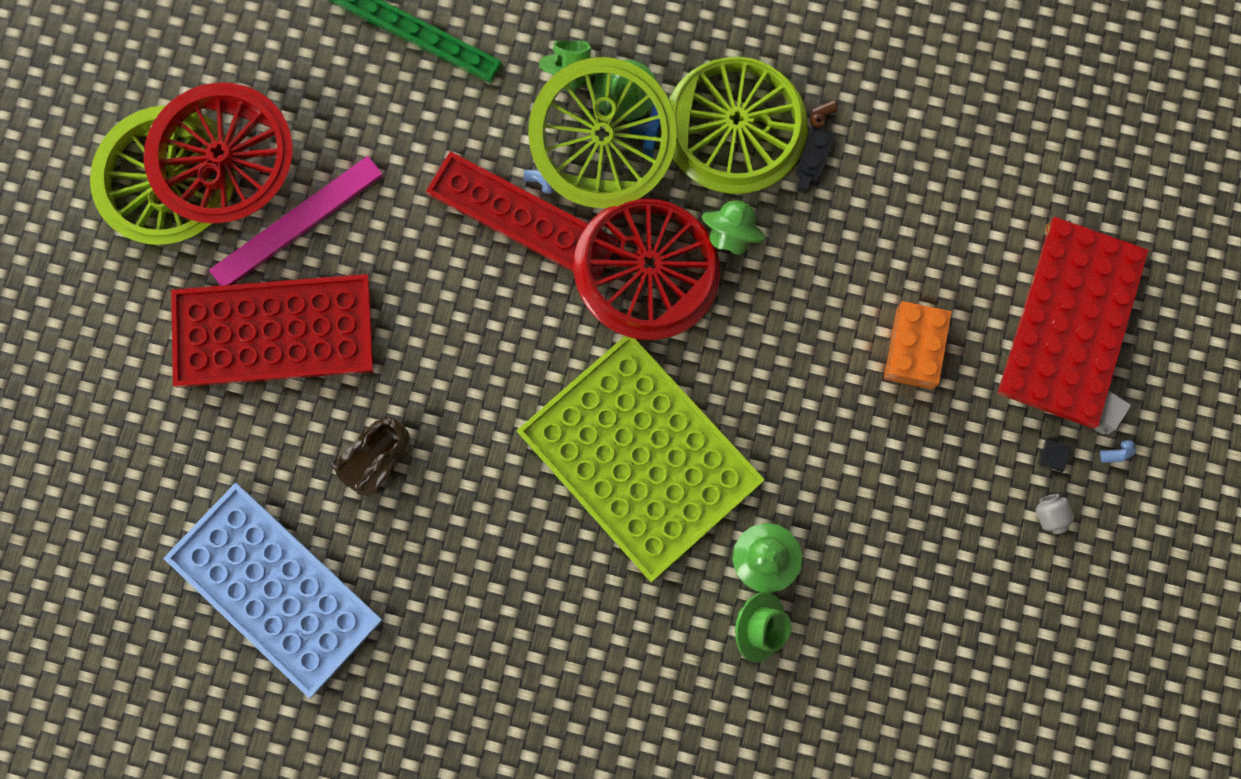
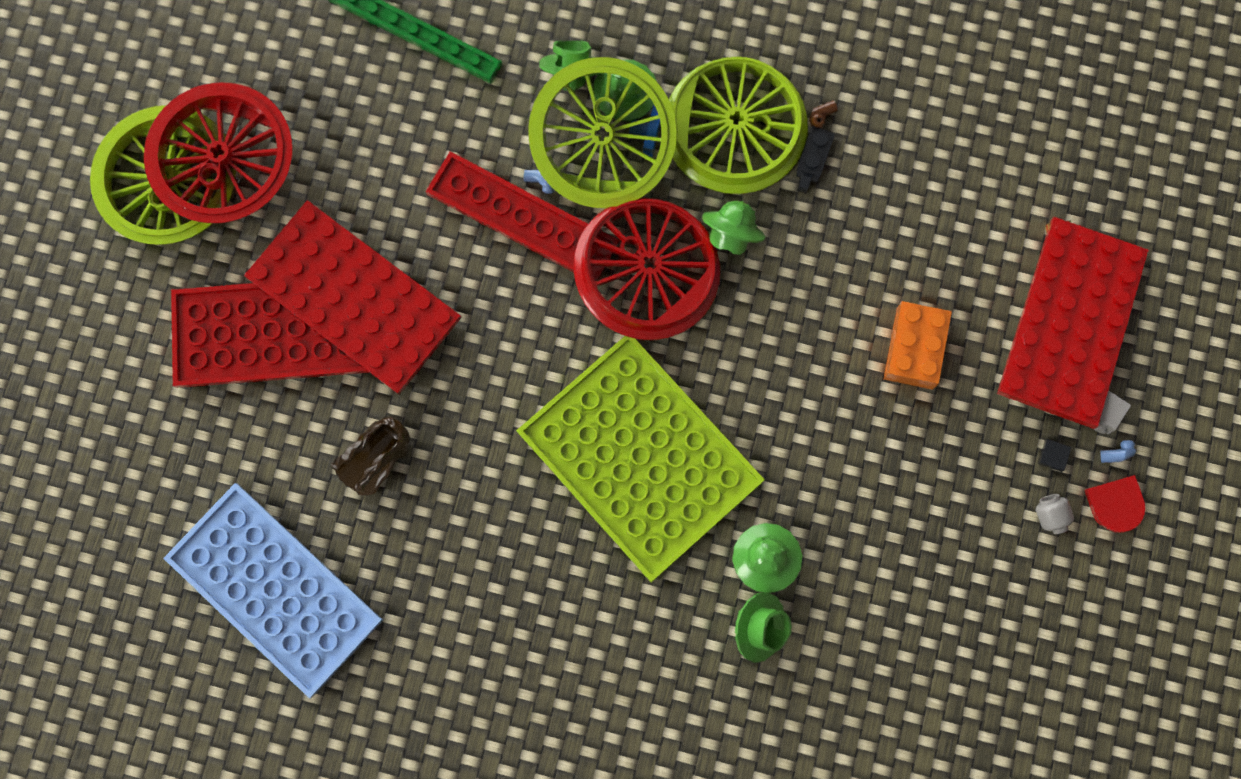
dark pink tile [209,156,383,286] -> none
none -> red plate [244,200,462,395]
none -> red tile [1084,475,1145,533]

